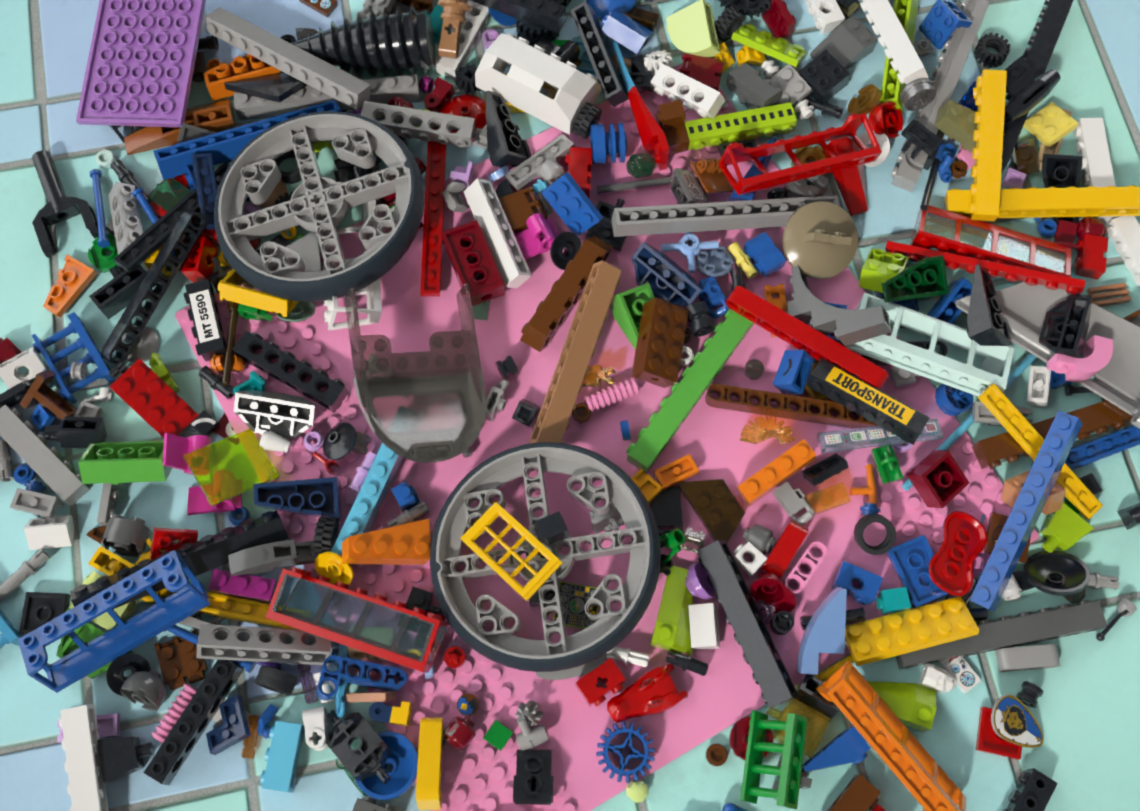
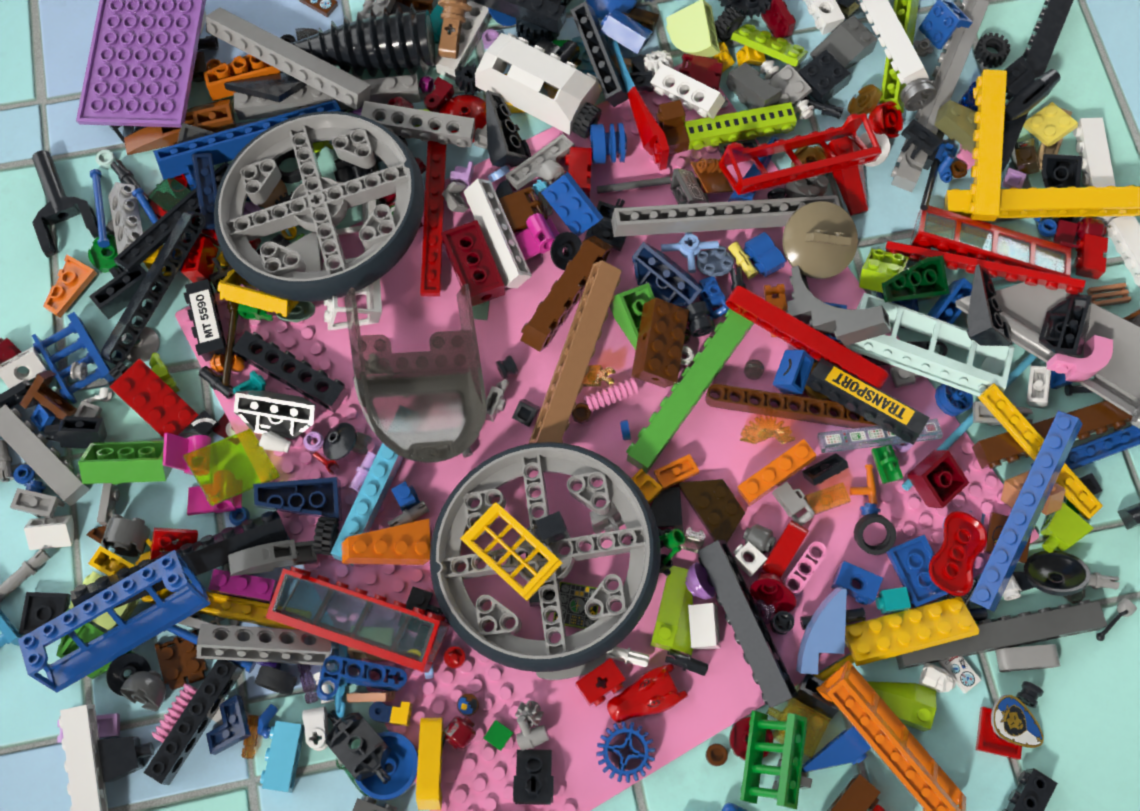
yellow dish [315,552,354,585] -> none
clear green head [626,153,655,178] -> none
yellowish green tile [626,779,648,803] -> none

